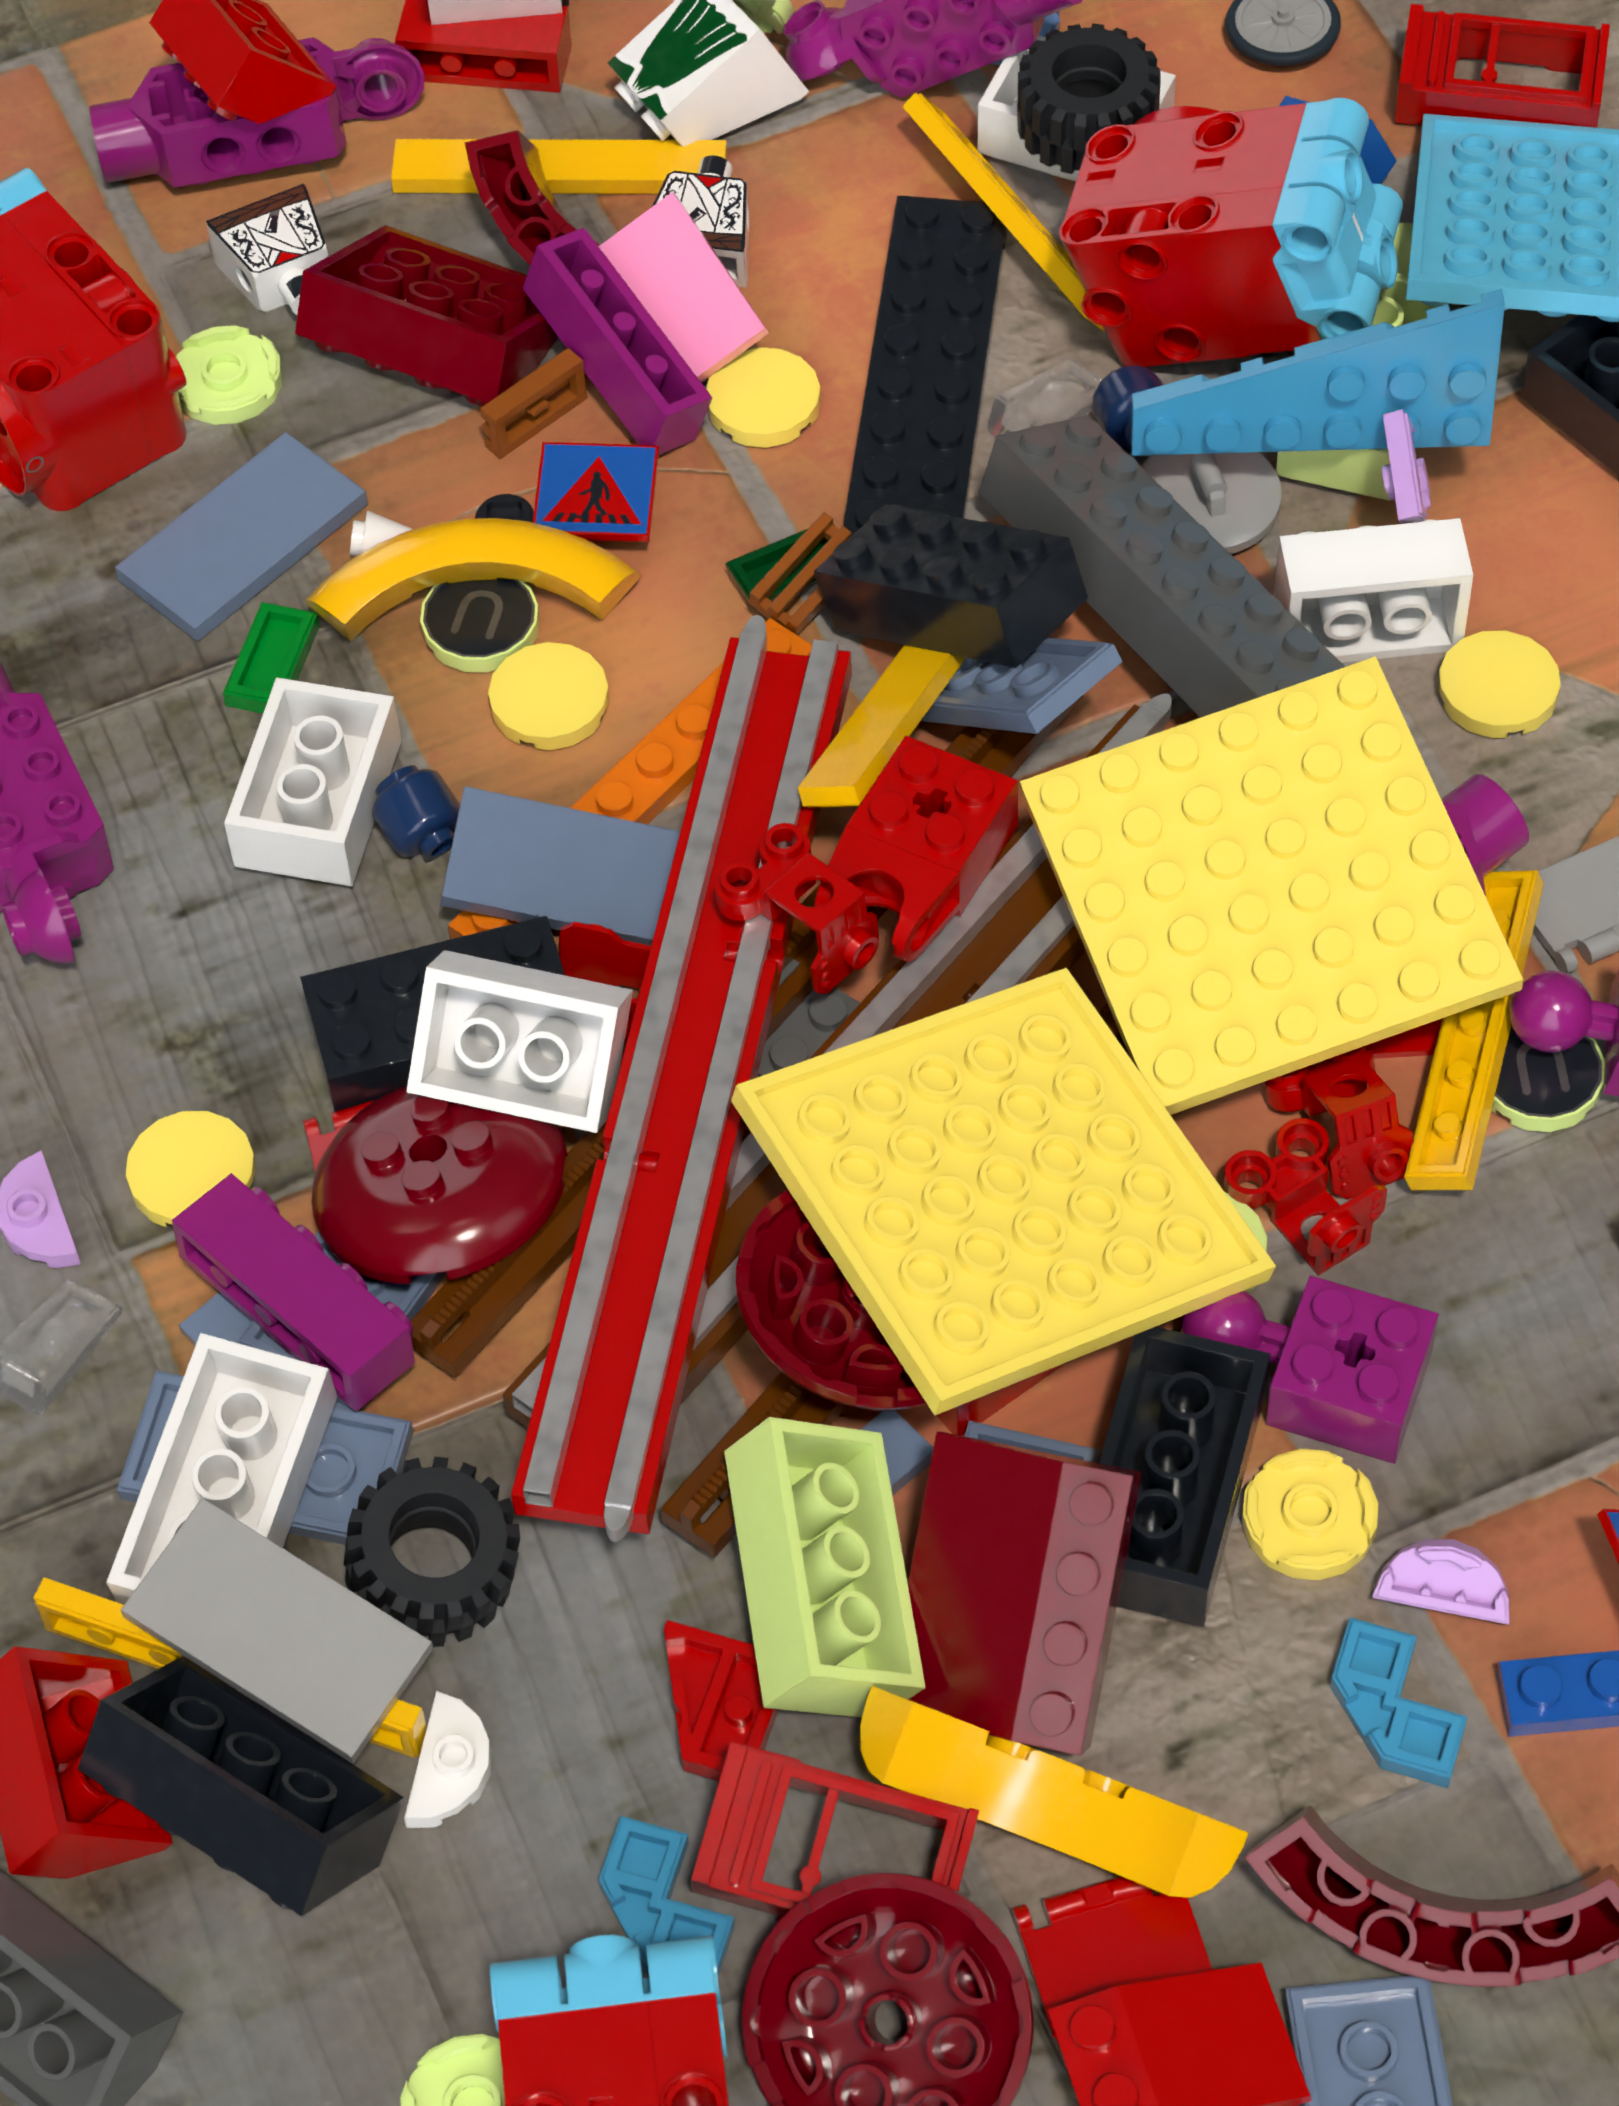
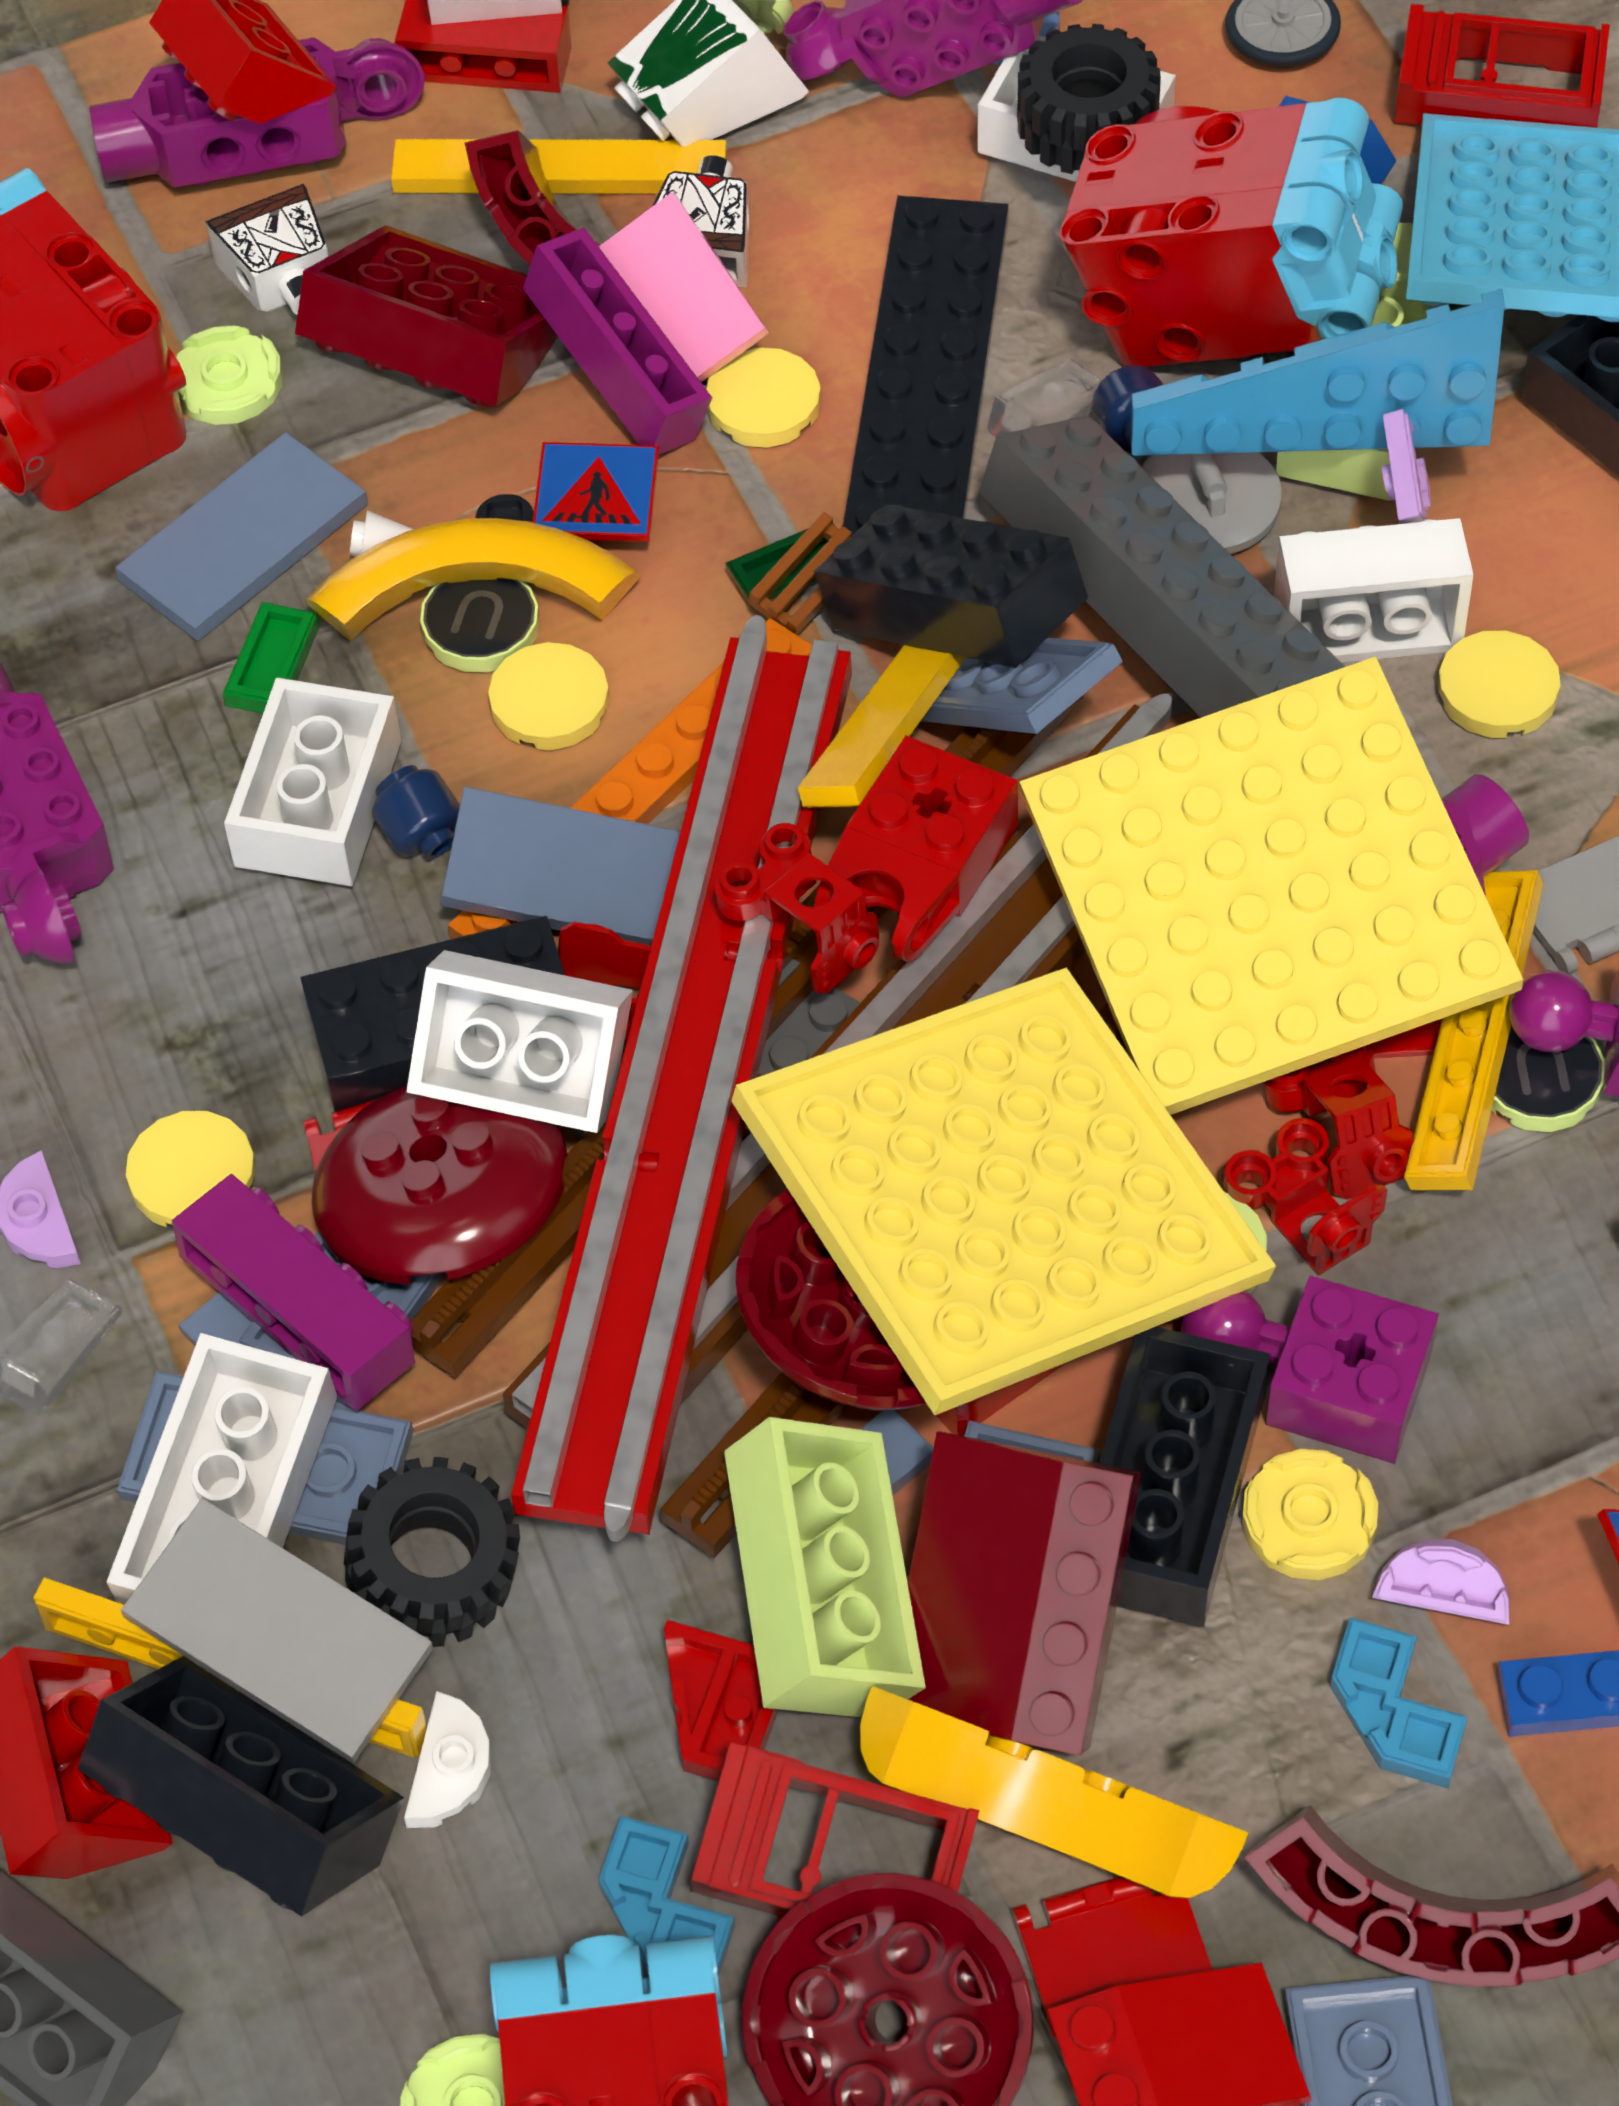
dark orange tile [480,348,587,459] -> none
yellow tile [902,92,1105,332] -> none

